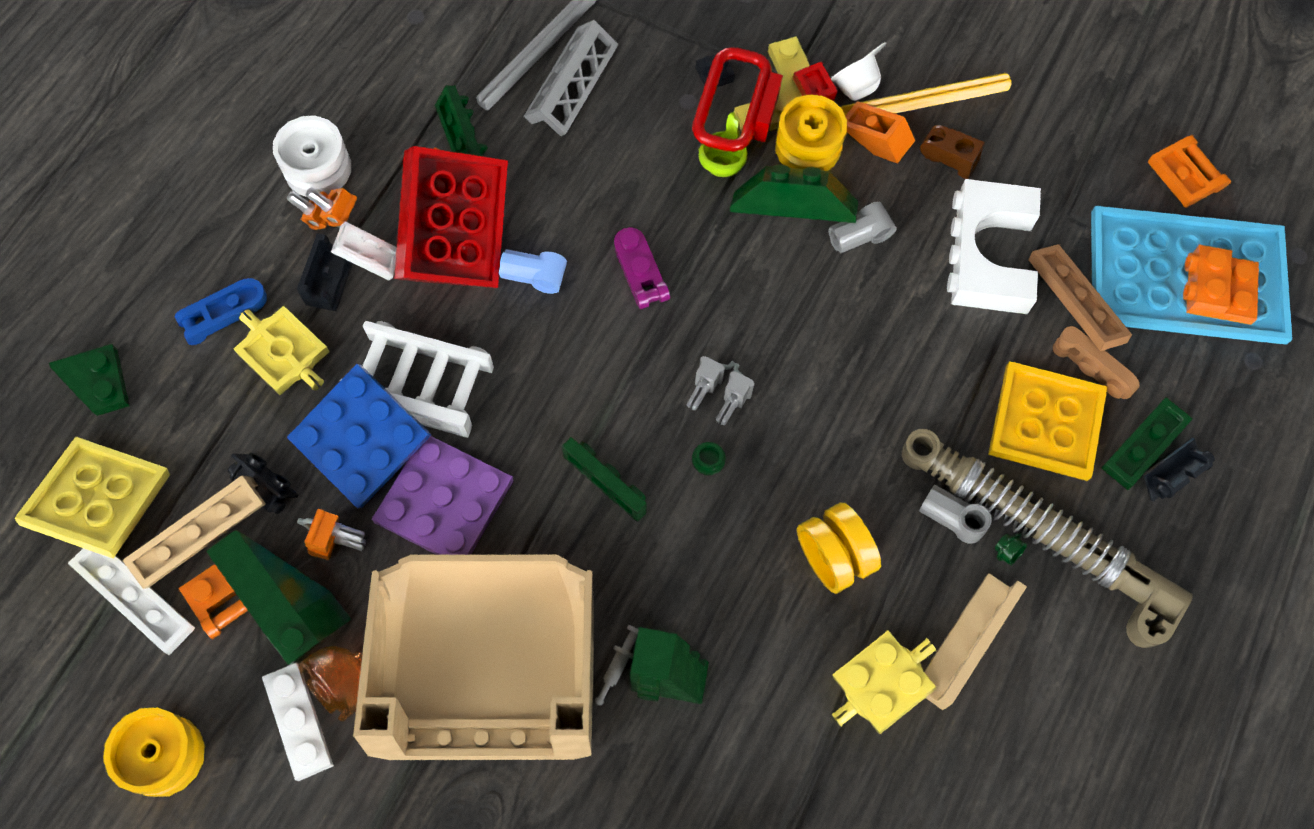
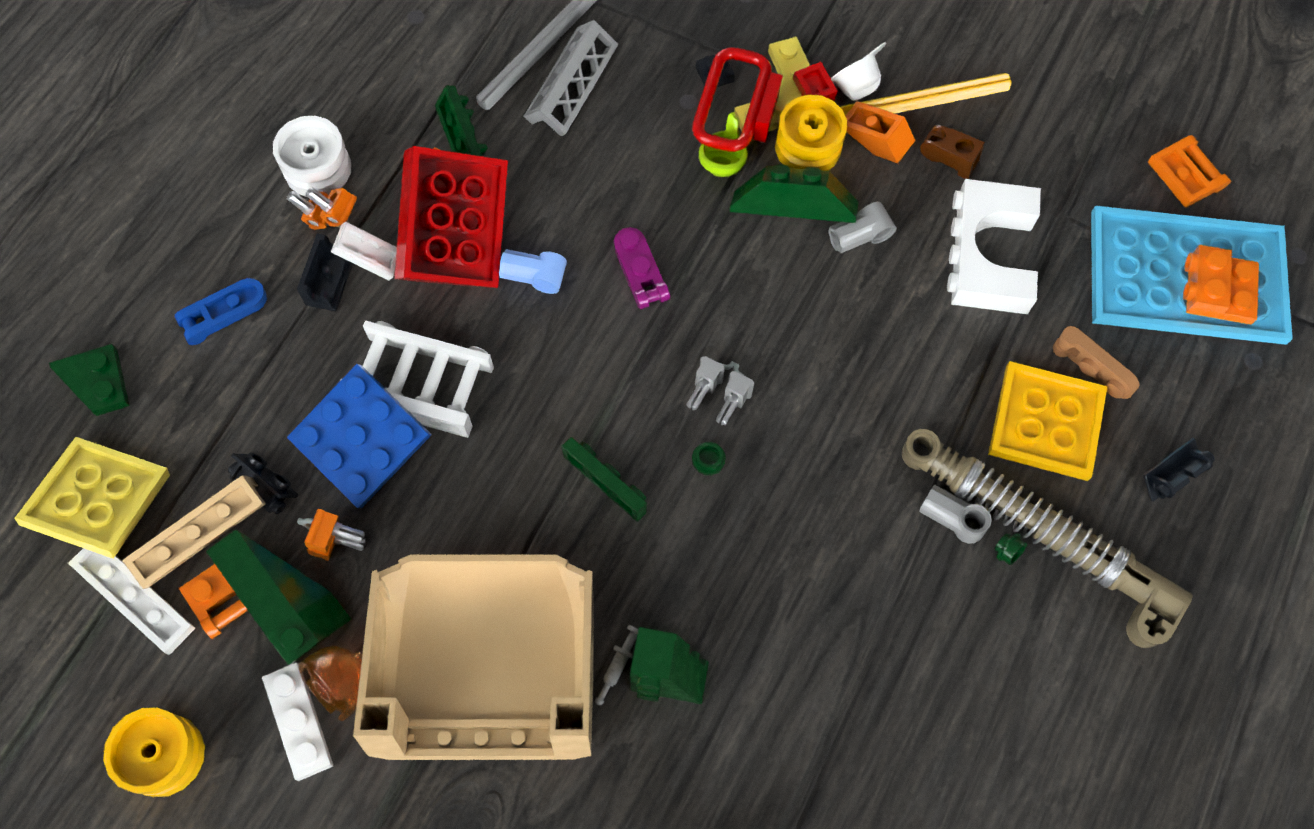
light yellow plate [233,306,330,395] -> none
medium lavender plate [372,436,514,555] -> none
yellow wheel [797,502,881,594] -> none
light yellow plate [831,631,936,734] -> none
tan fence [924,573,1027,710] -> none
medium nougat plate [1029,244,1132,351] -> none
dark green plate [1101,397,1193,490] -> none

